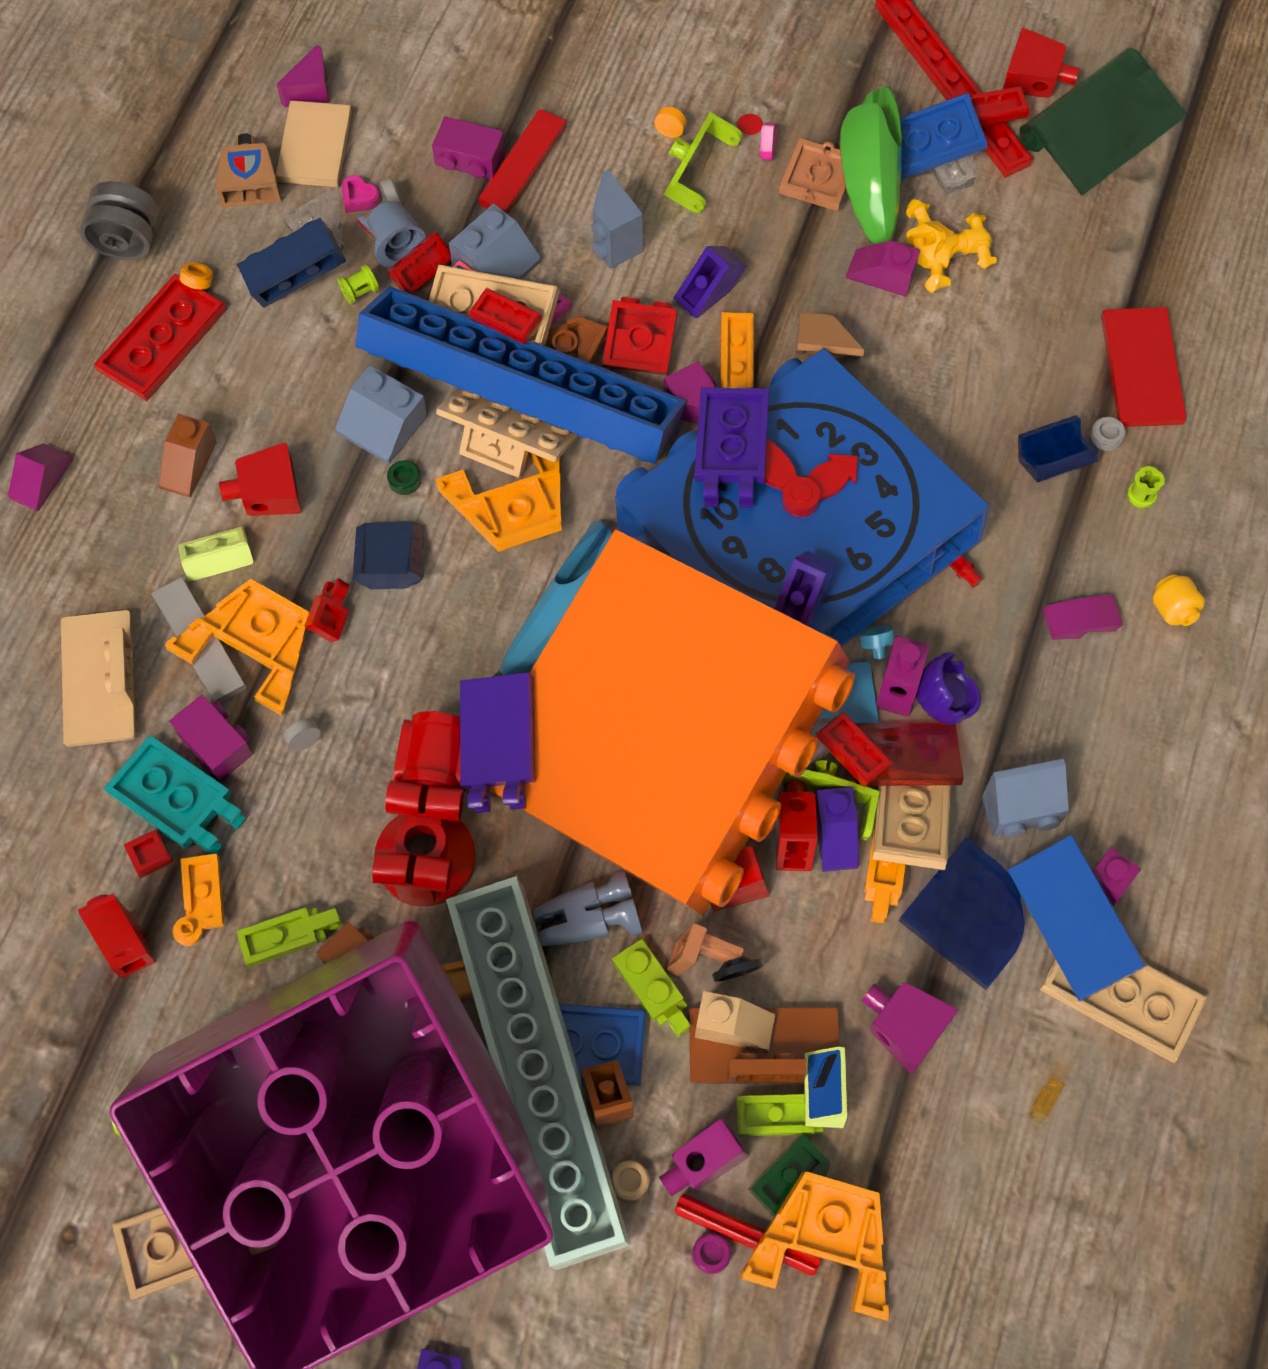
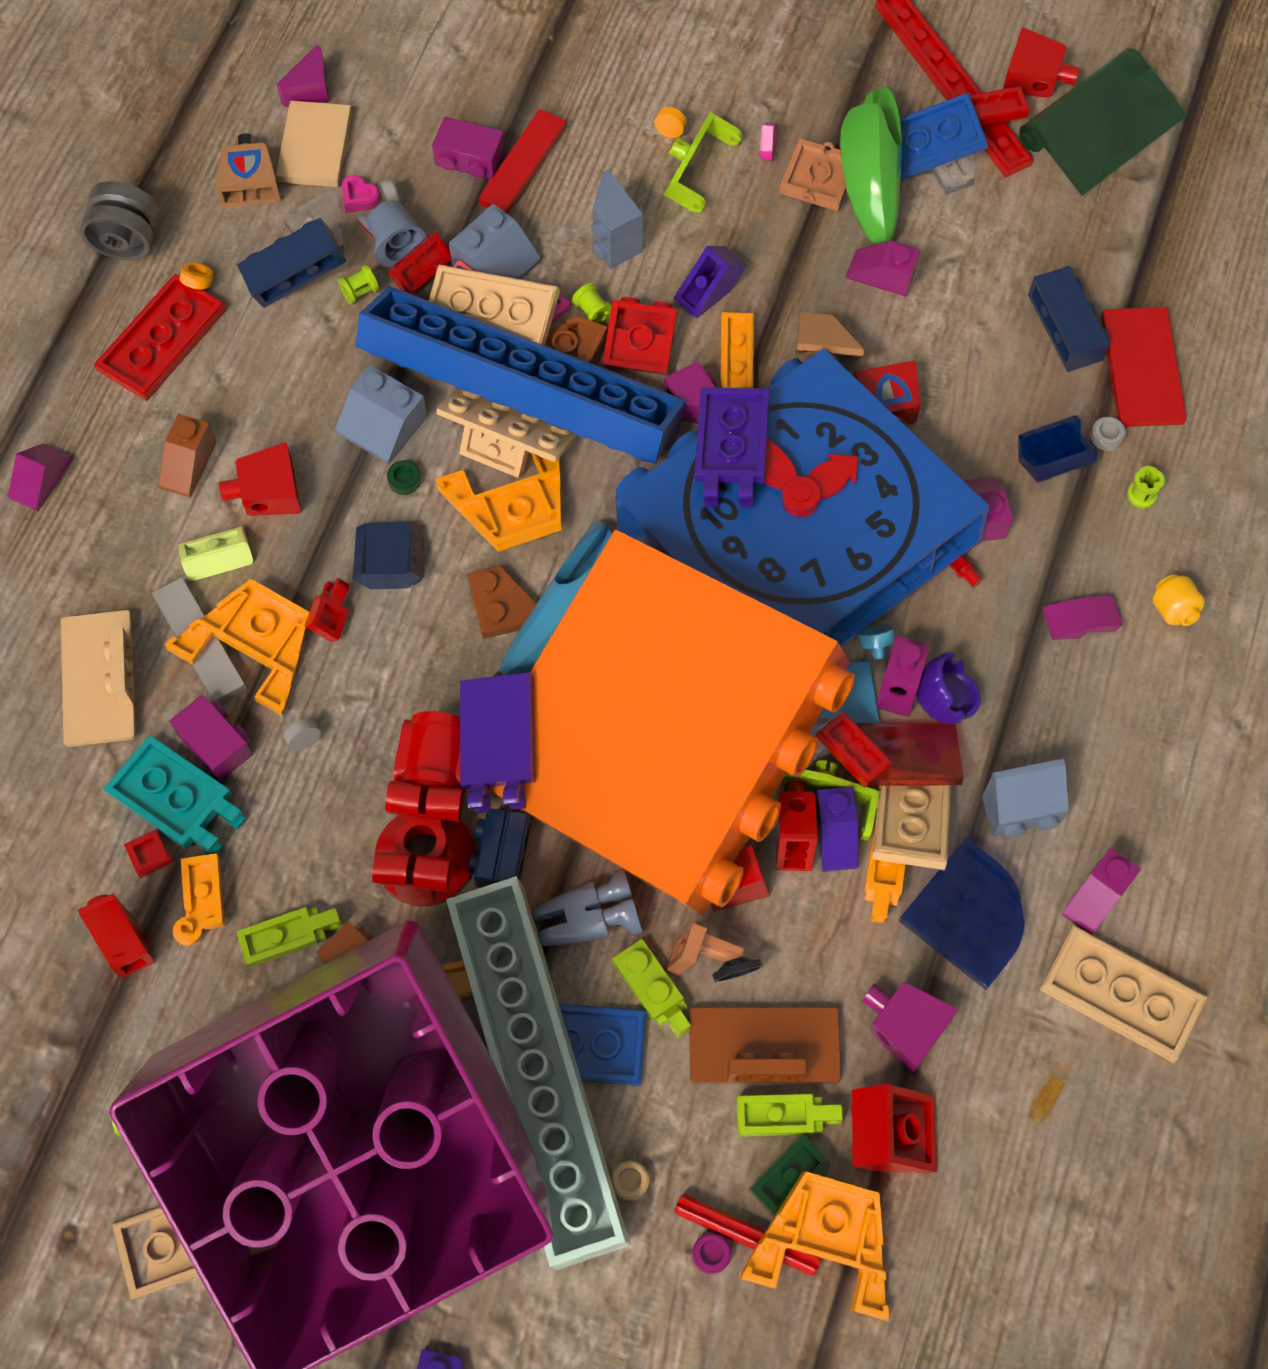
red plate [469,287,543,345] -> none
dark orange slope [581,1060,633,1128] -> none
magenta torso [659,1119,749,1196] -> none
tan slope [695,991,775,1052] -> none
red sticker [737,114,763,135] -> none
dark purple slope [774,551,839,627] -> none
slope [804,1047,847,1128] -> none
yellow piece [906,199,997,294] -> none
blue tile [1008,835,1147,1001] -> none
none -> dark orange wing [467,566,536,639]
none -> dark blue brick [469,808,531,888]
none -> lime bush [572,283,612,324]
none -> red slope [851,1084,937,1173]
none -> red torso [853,360,920,430]
none -> magenta slope [963,477,1013,542]
none -> dark blue brick [1028,266,1110,372]

